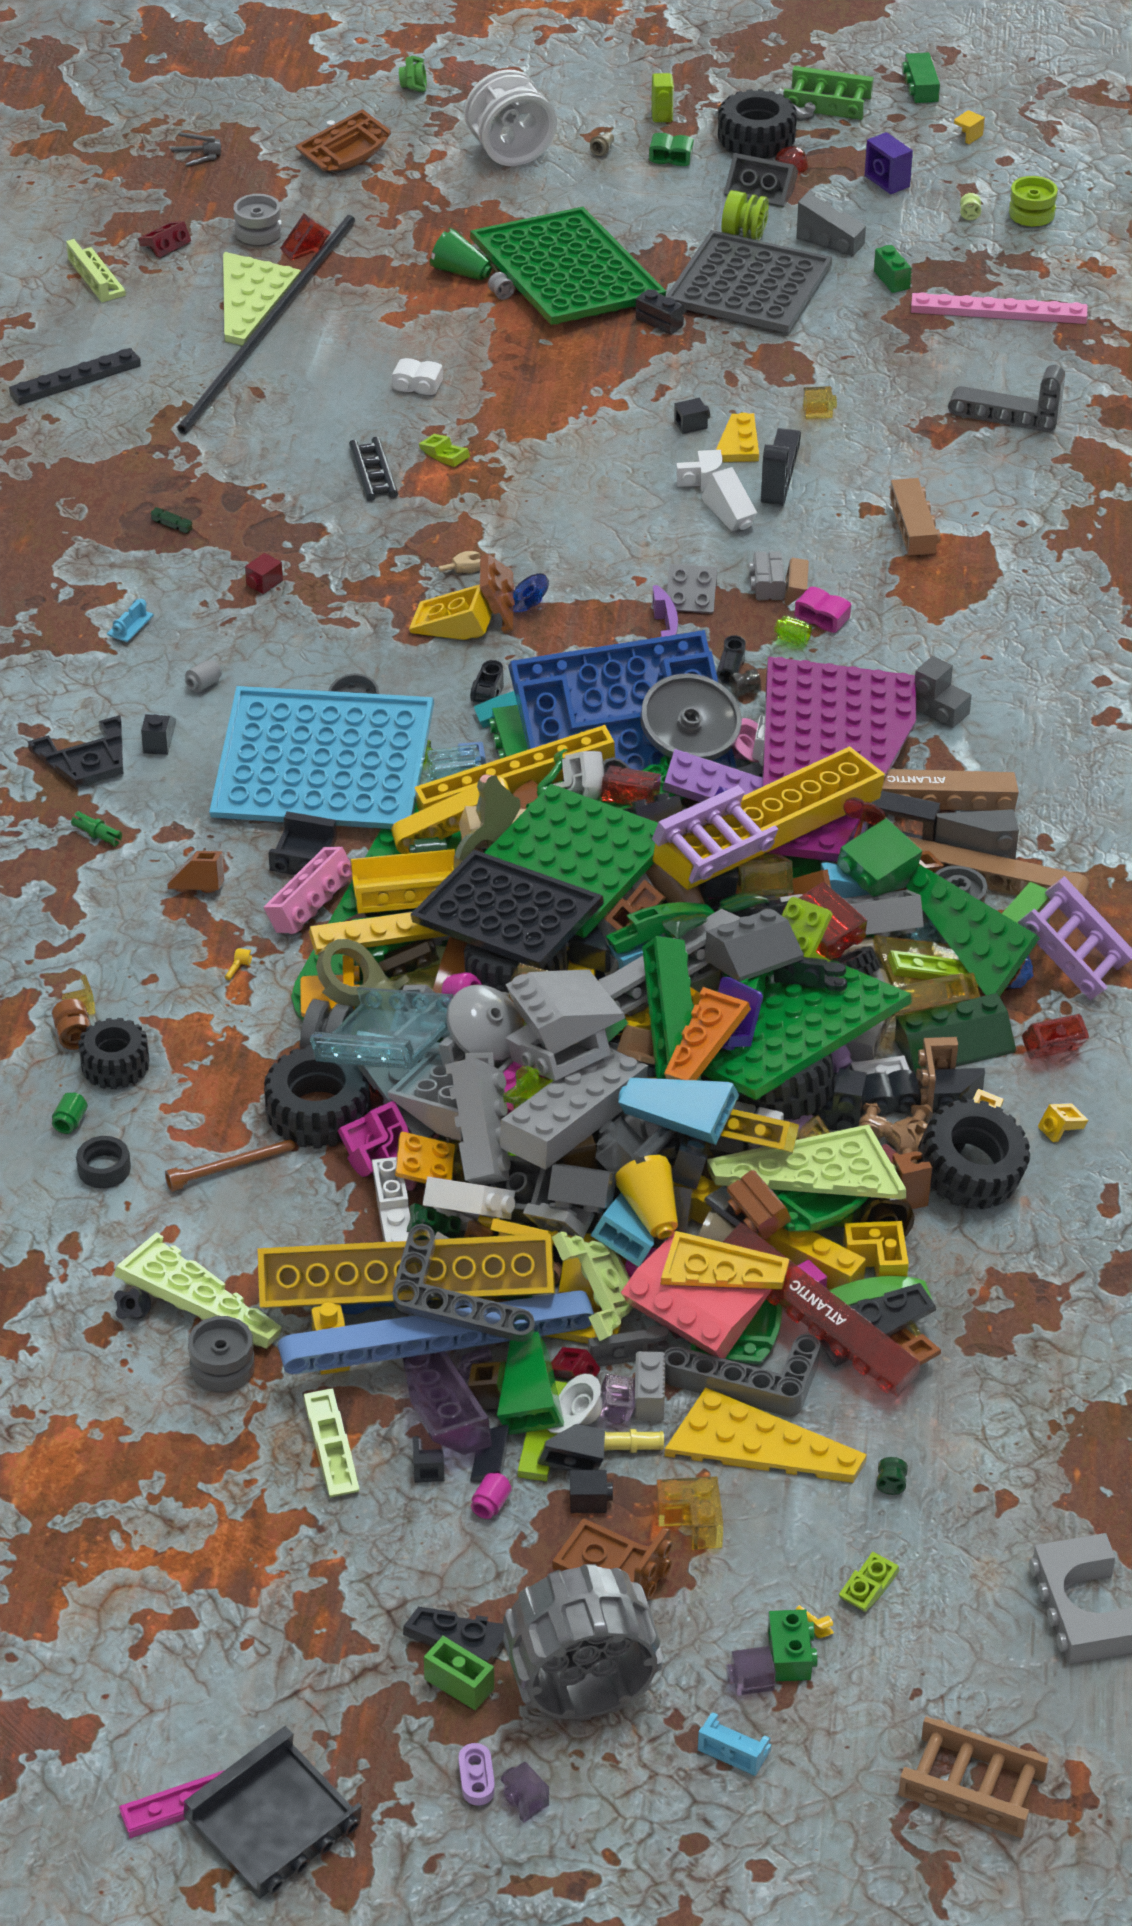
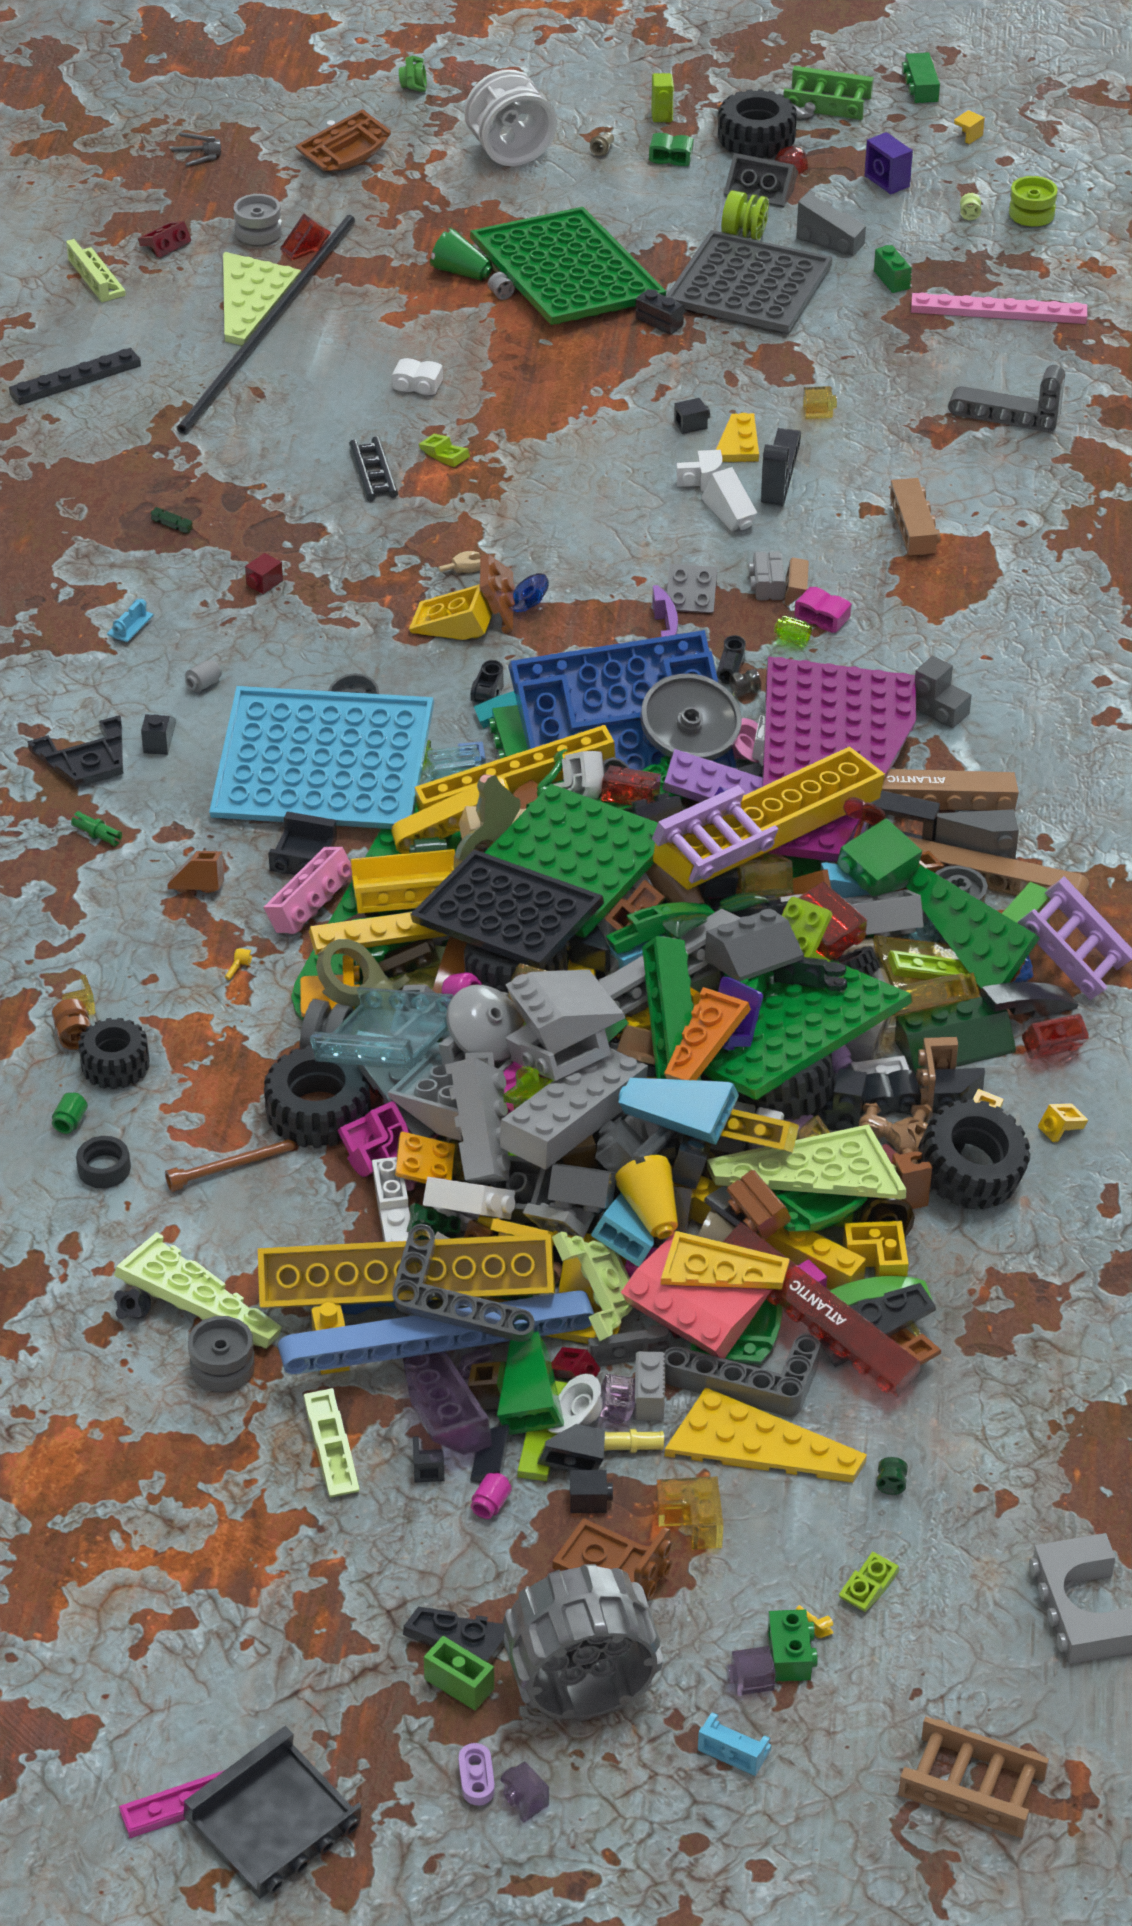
none -> black slope [980,982,1079,1018]

